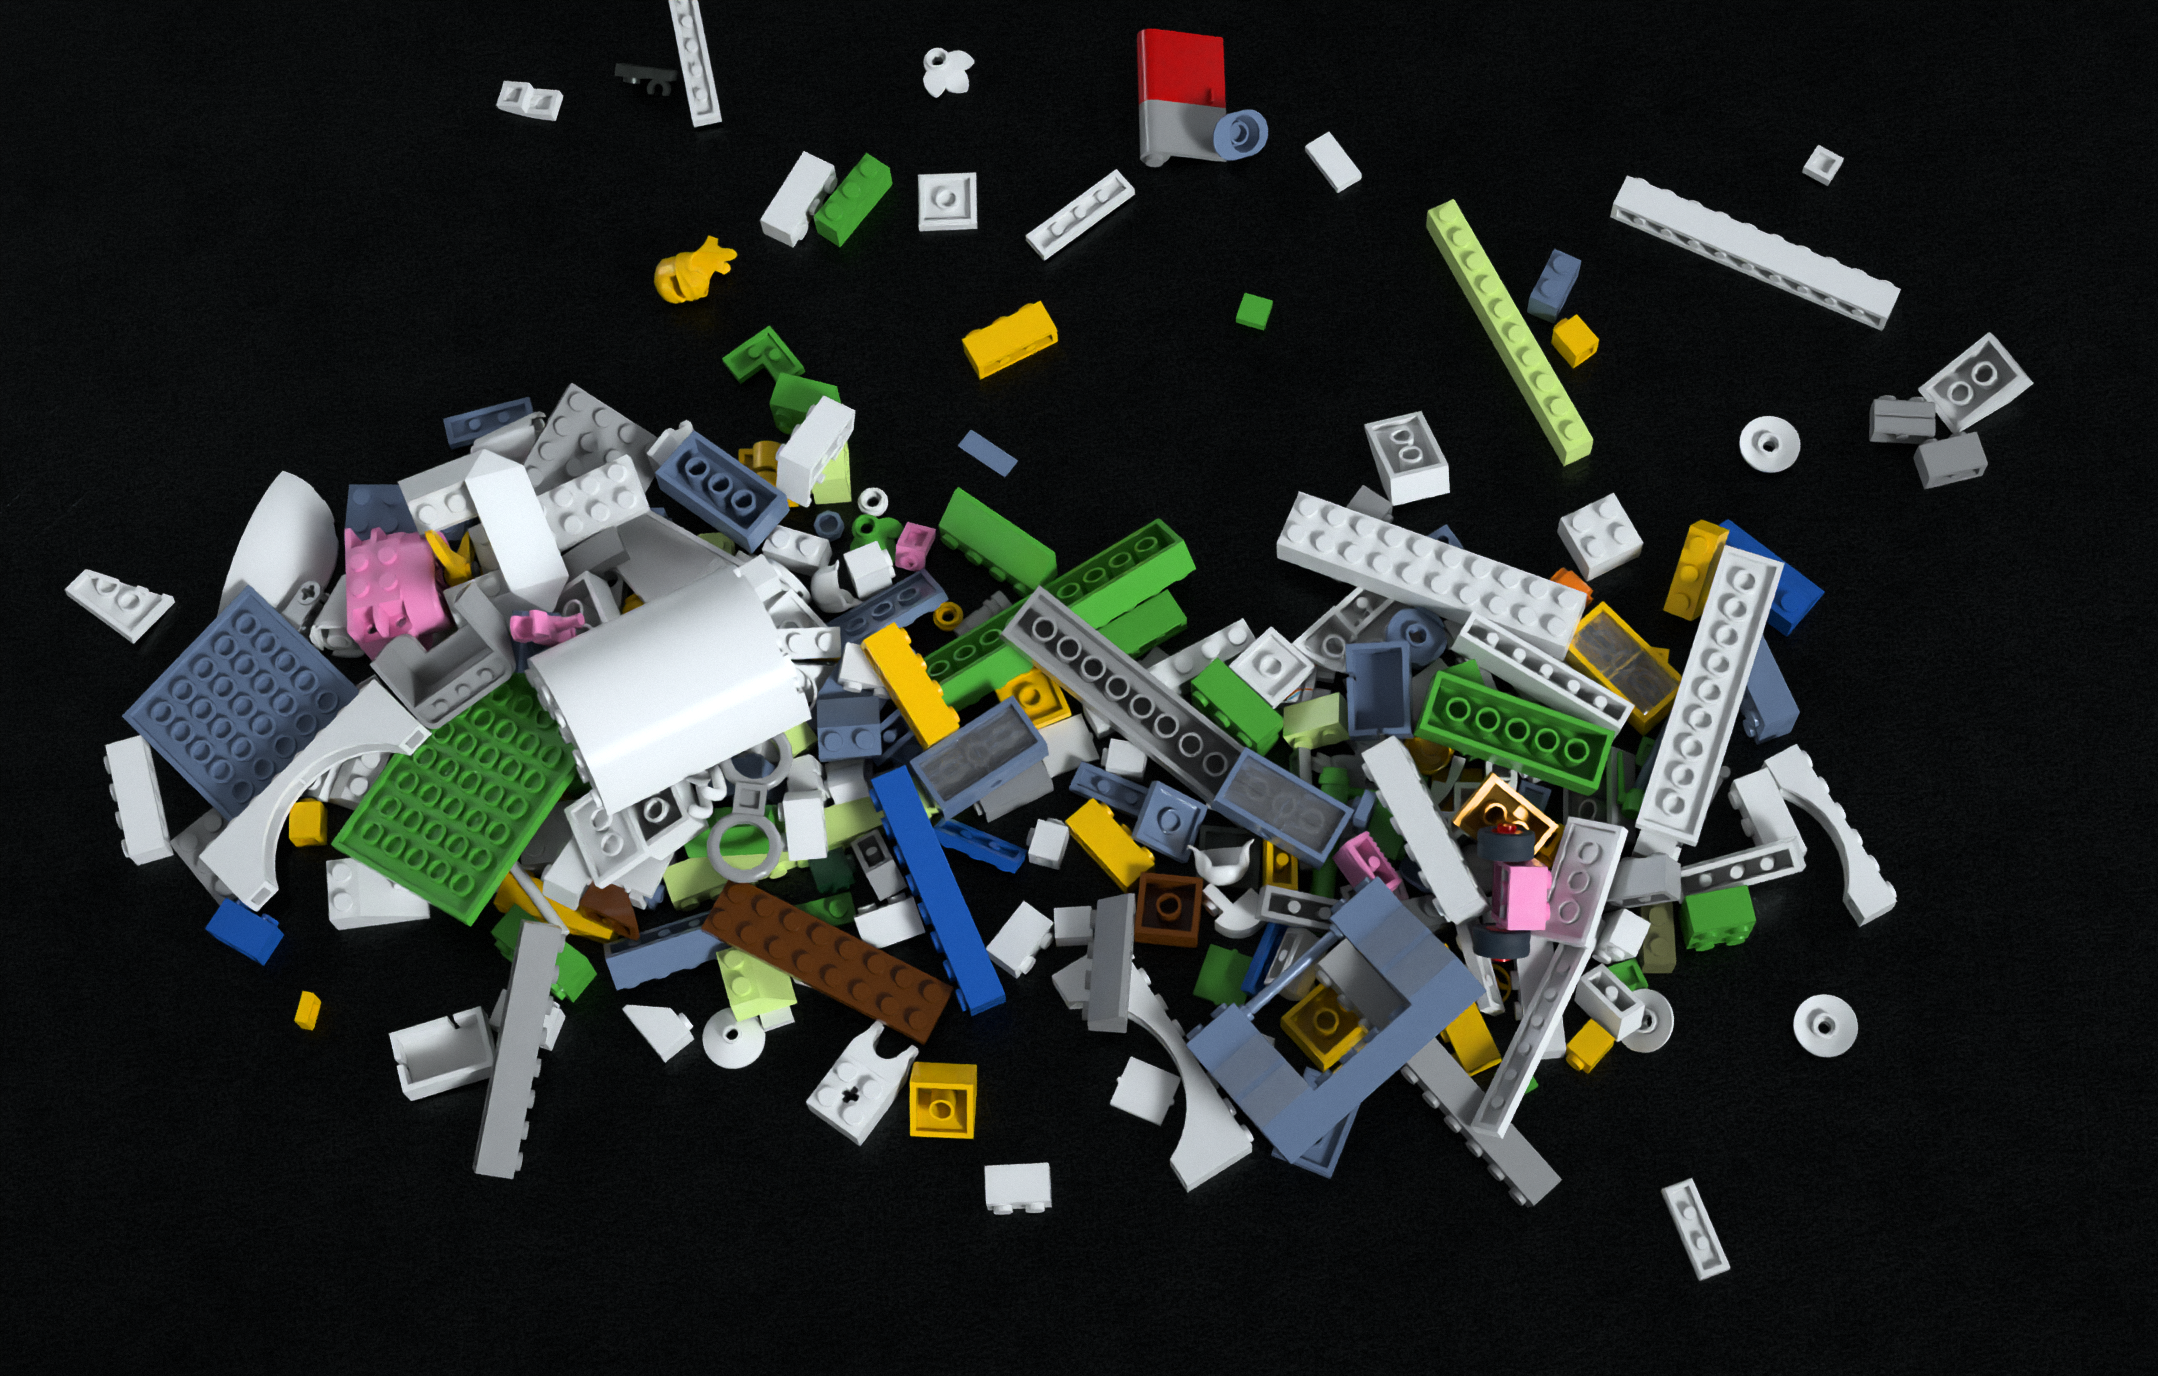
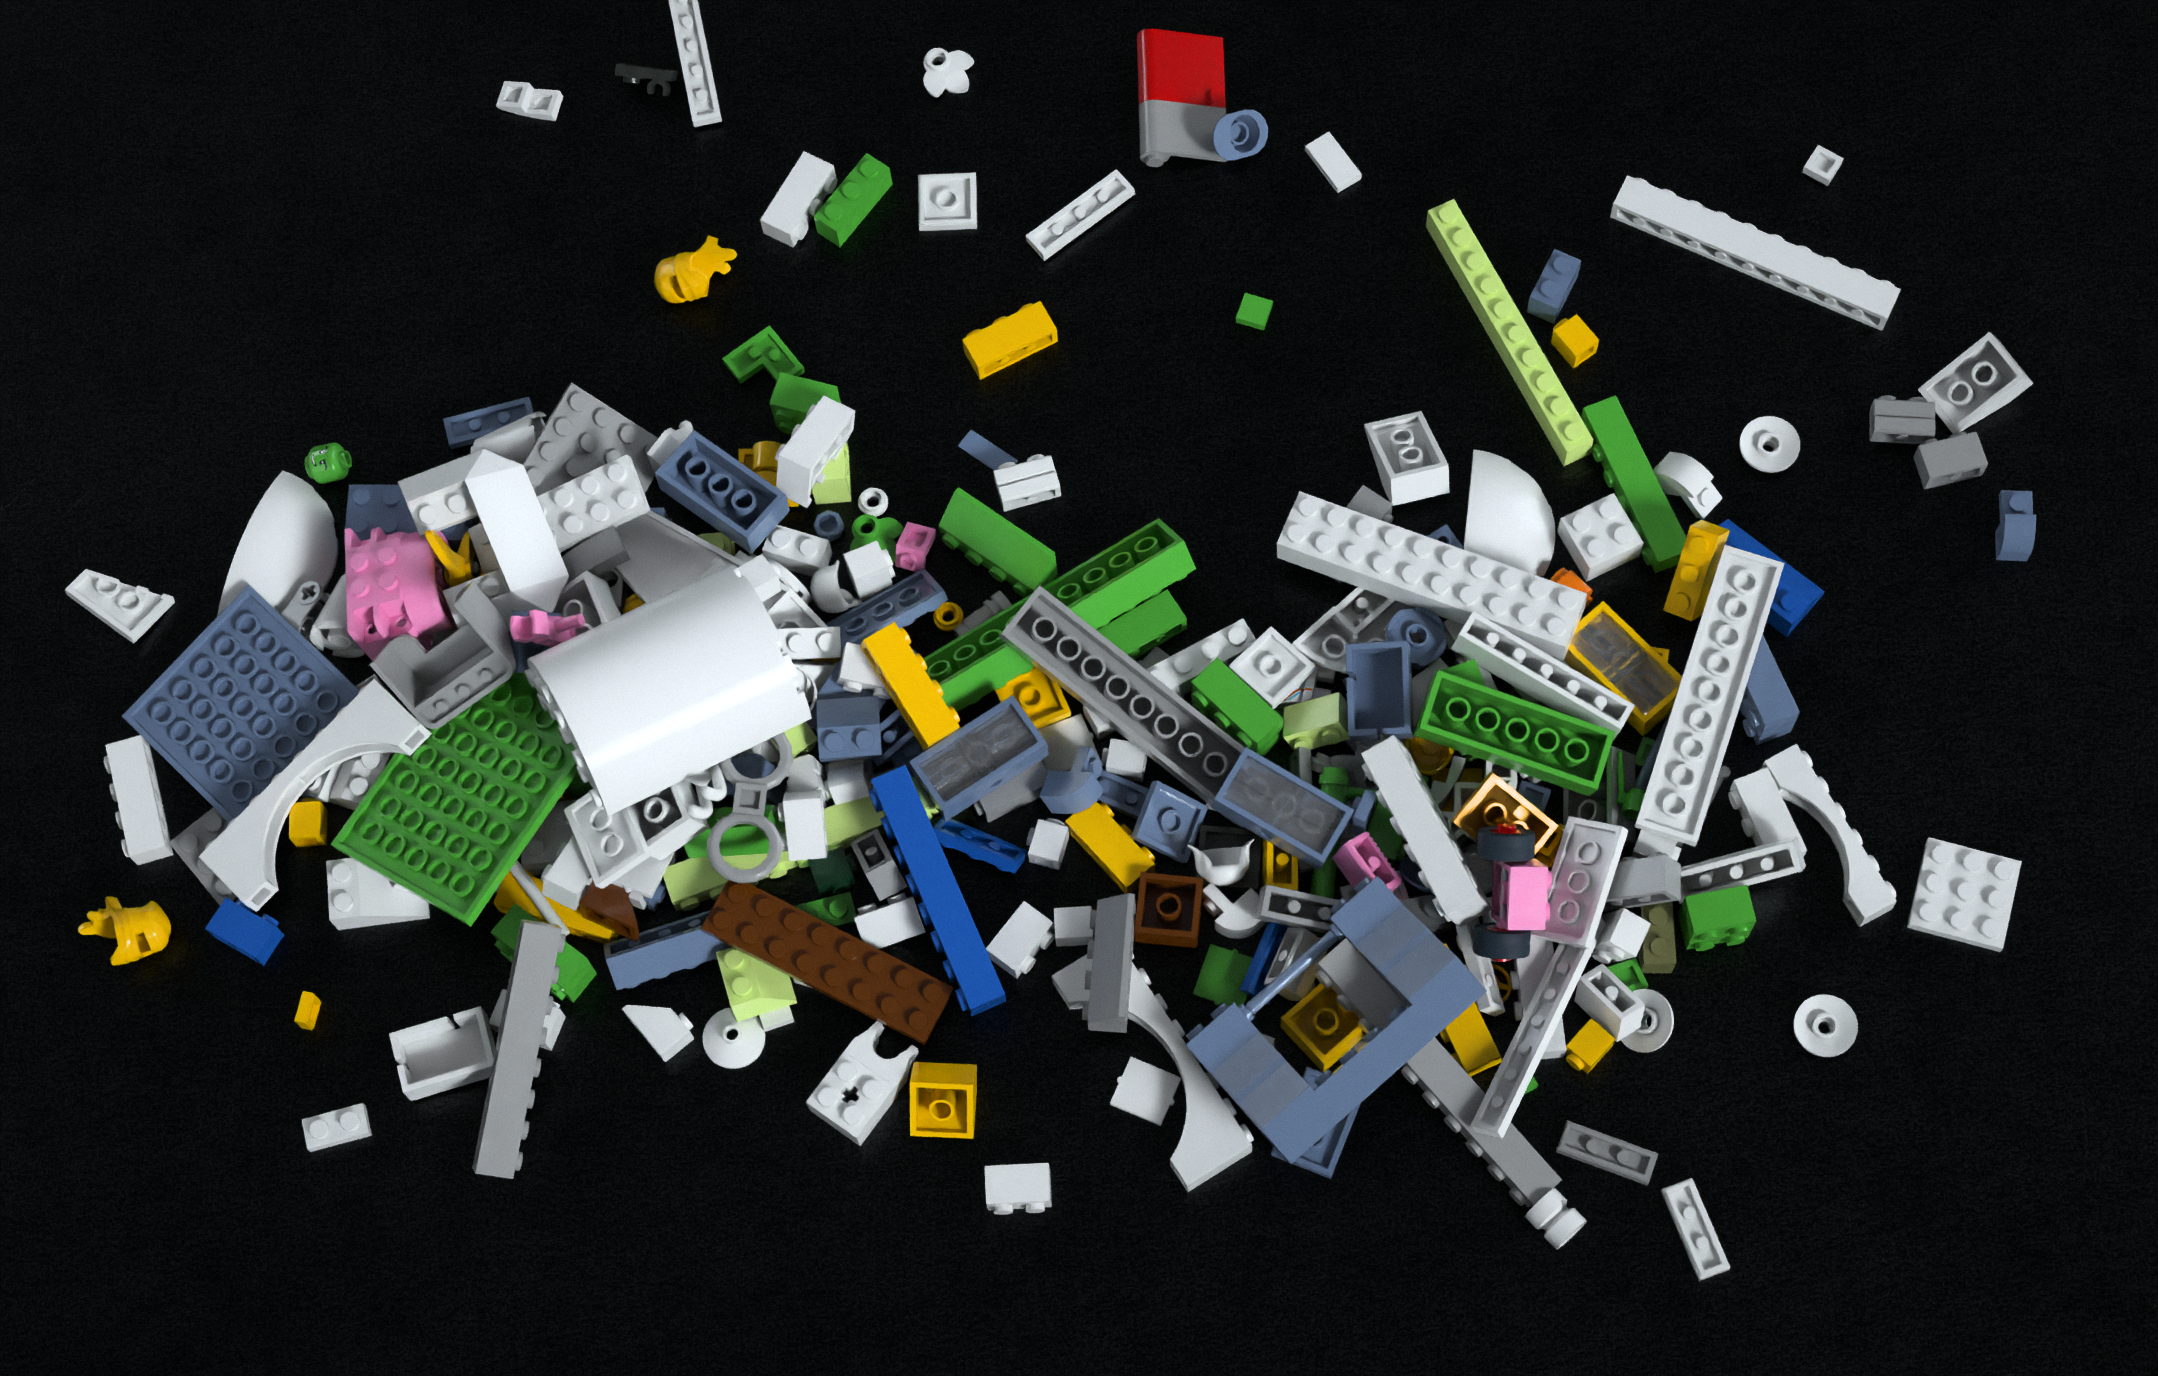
none -> yellow piece [78,896,171,966]
none -> white plate [302,1103,372,1152]
none -> bright green head [305,443,352,484]
none -> white brick [993,454,1061,512]
none -> sand blue brick [1039,746,1104,814]
none -> white brick [1463,450,1555,577]
none -> white wheel [1525,1188,1587,1250]
none -> light grey tile [1556,1120,1658,1185]
none -> bright green brick [1581,395,1686,573]
none -> white brick [1653,452,1722,519]
none -> white plate [1907,837,2022,952]
none -> sand blue brick [1995,490,2036,561]

